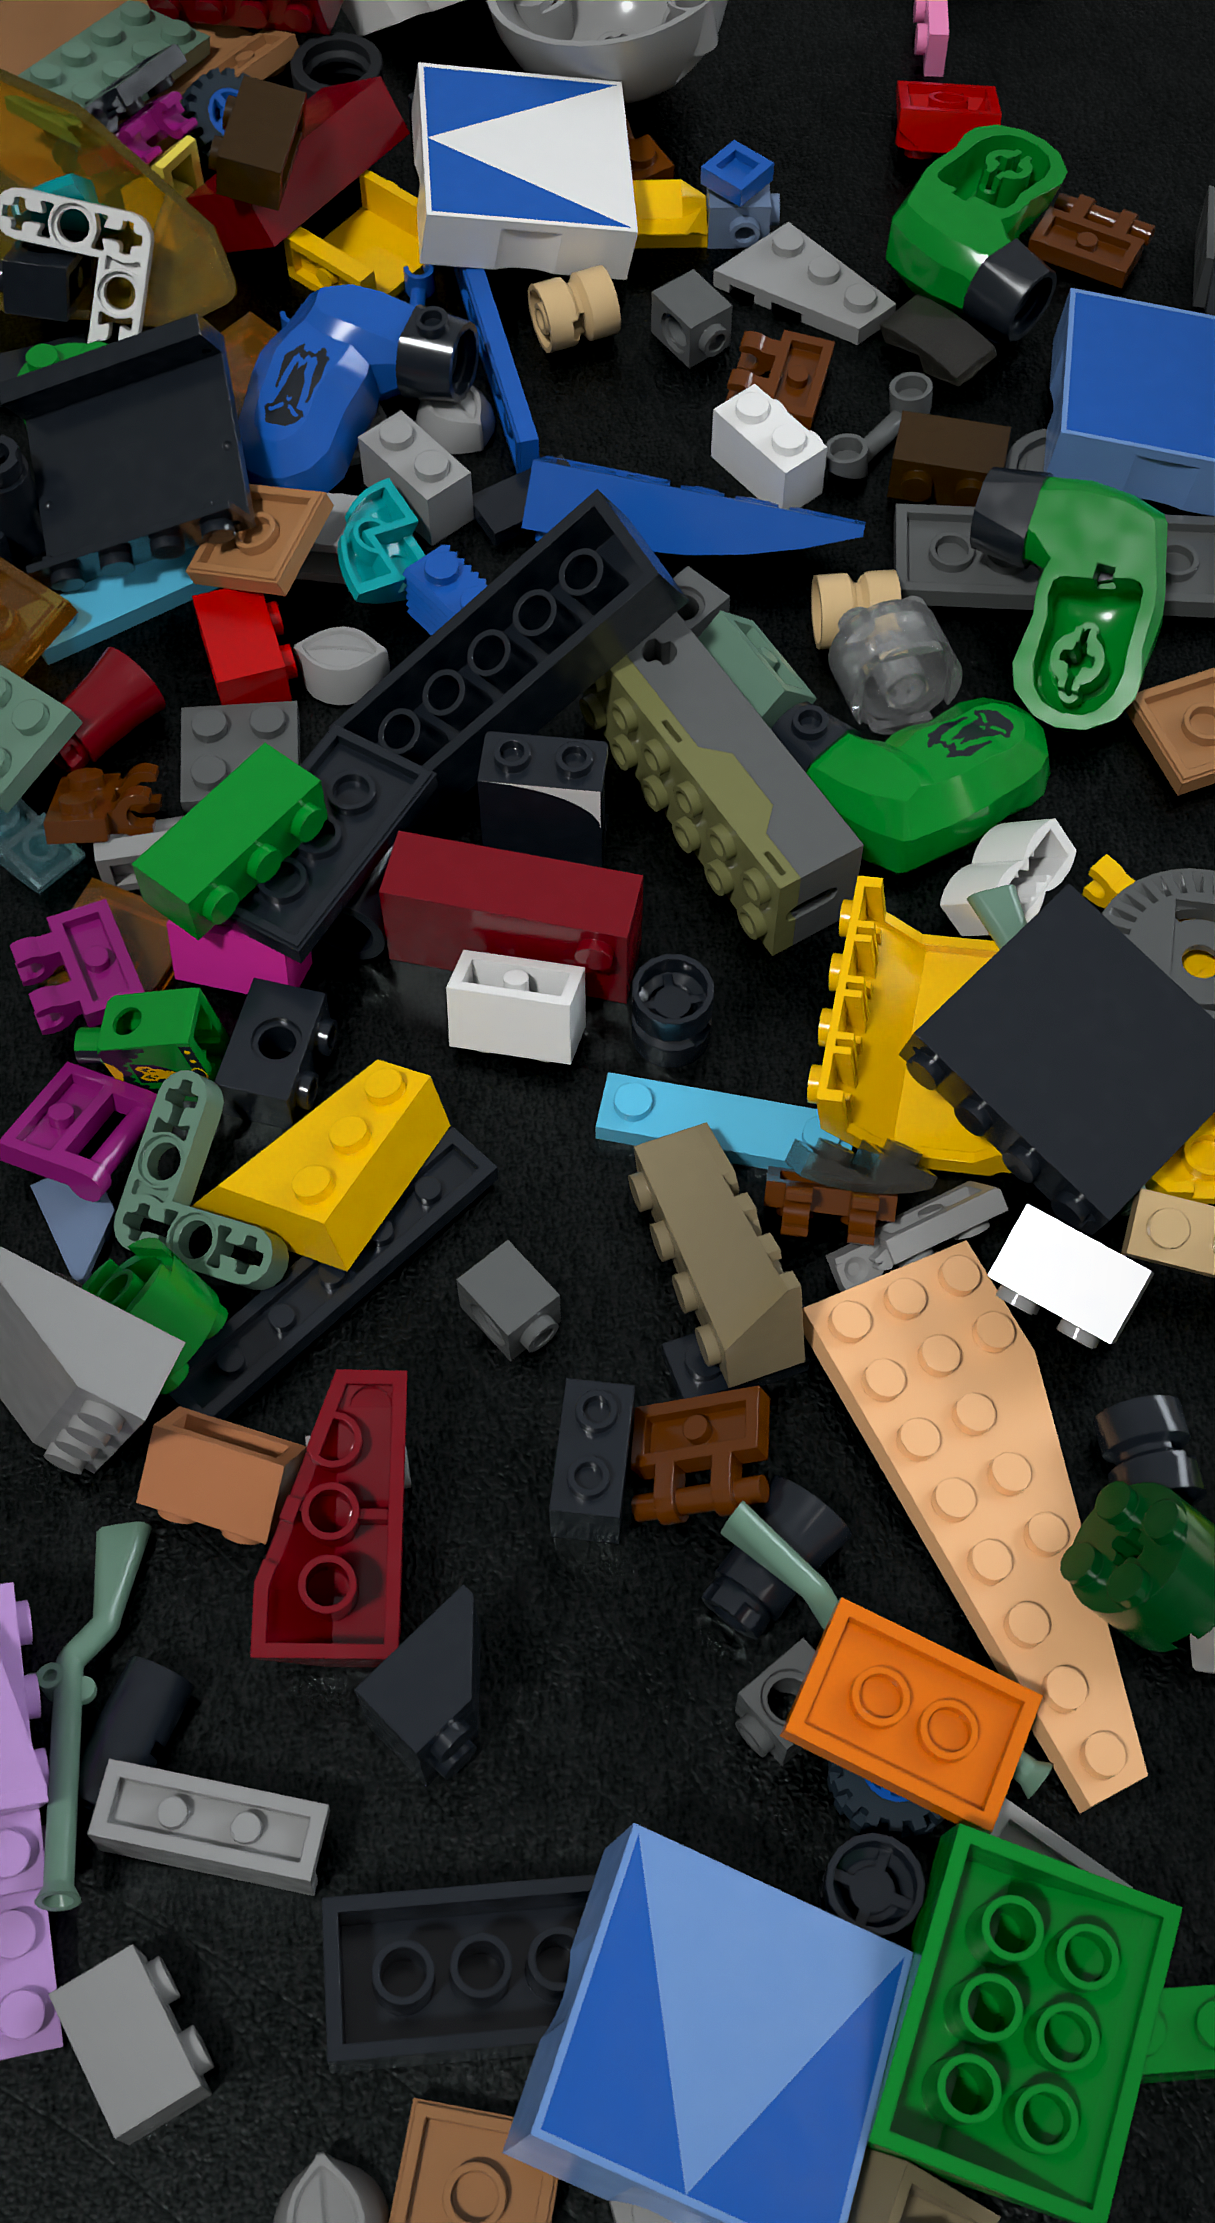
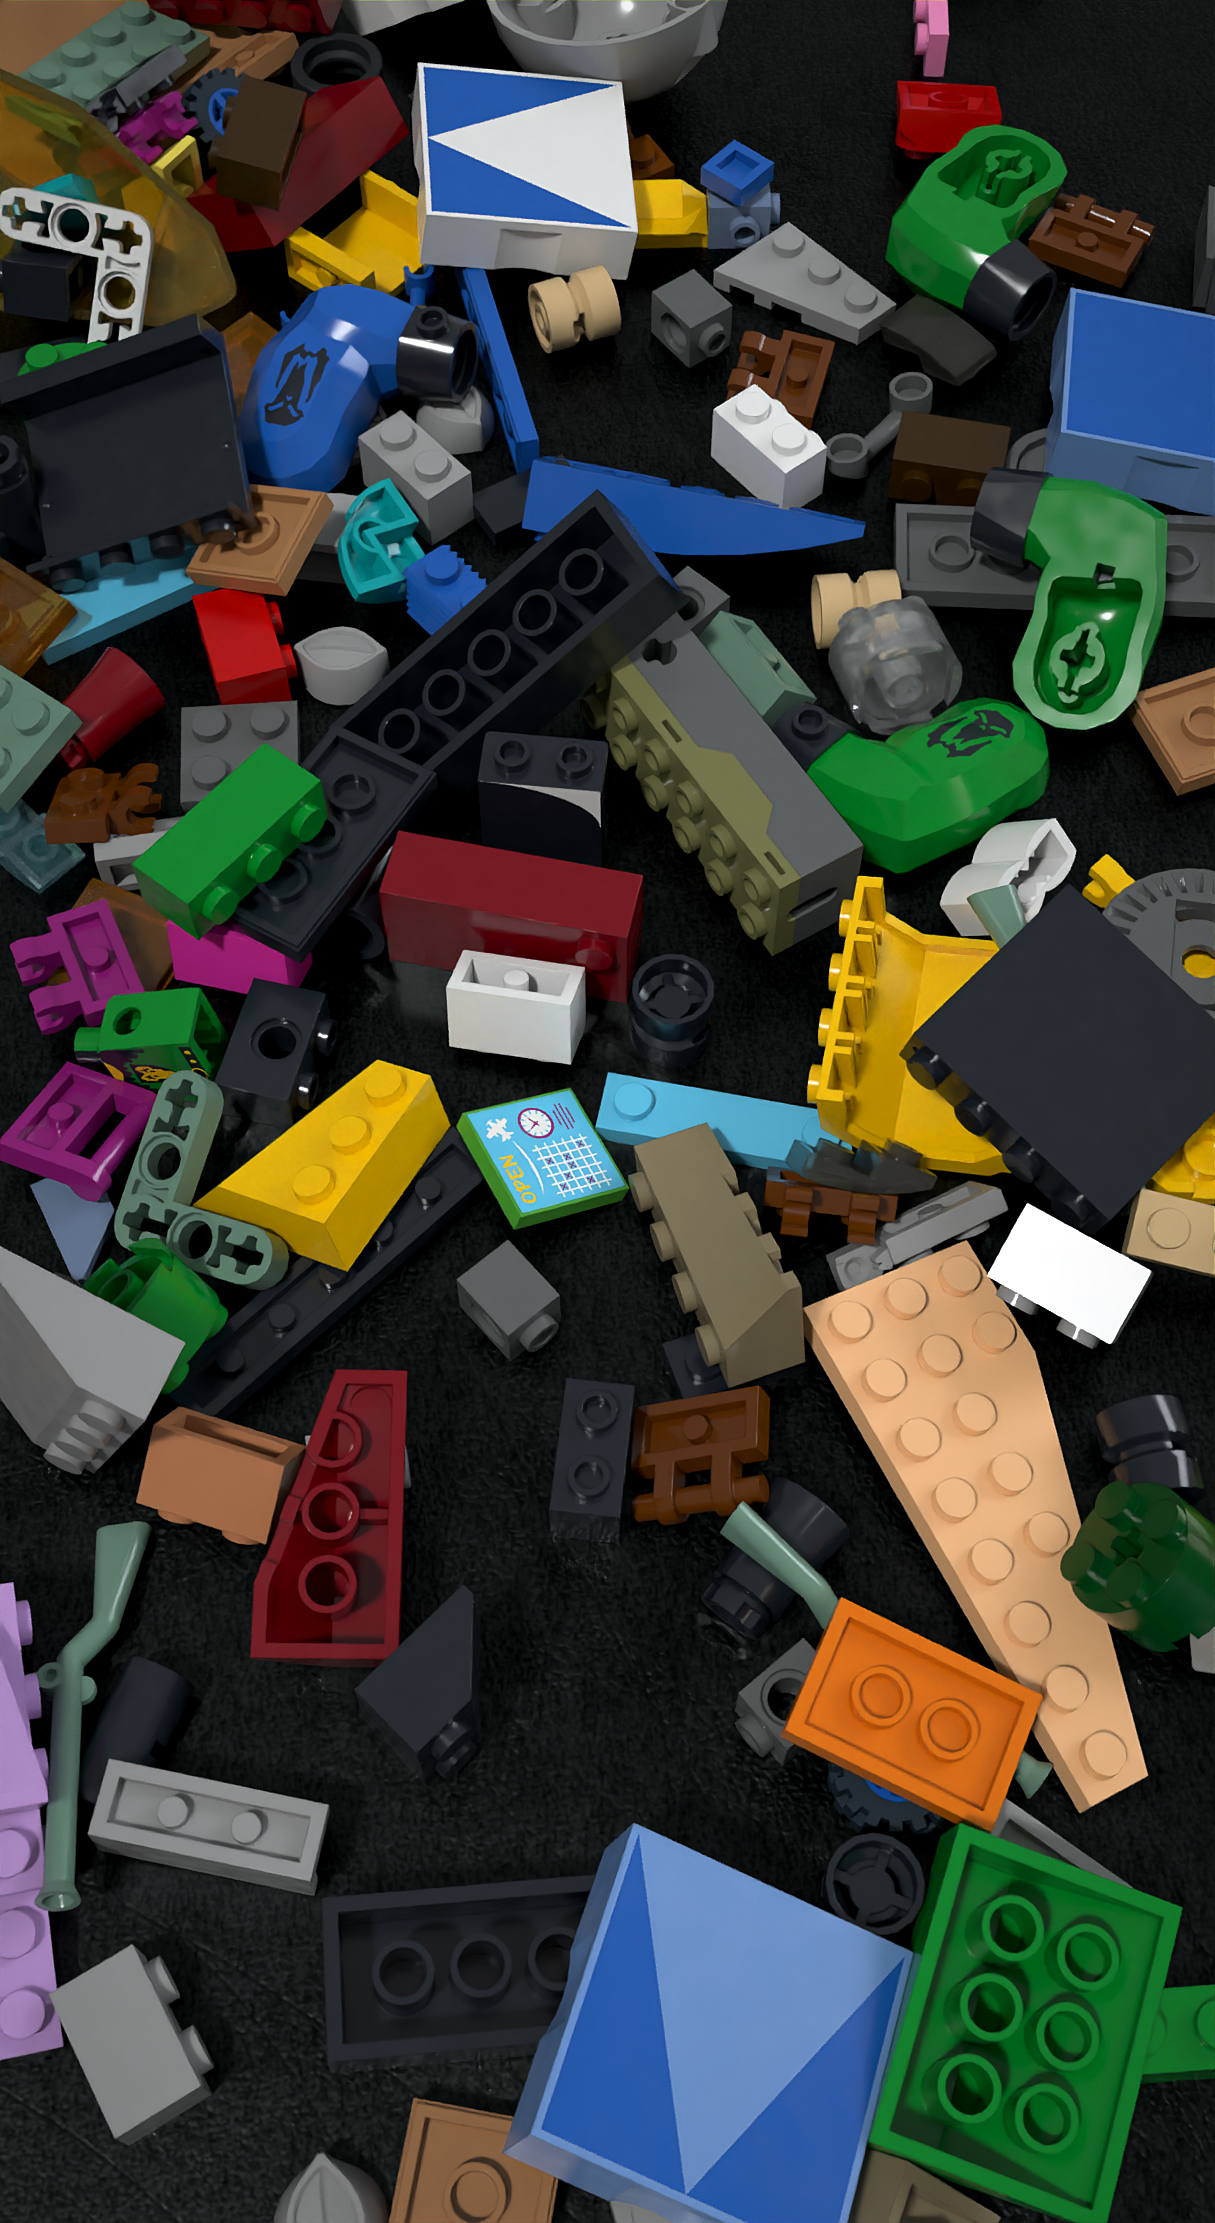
none -> tile [456,1088,629,1230]

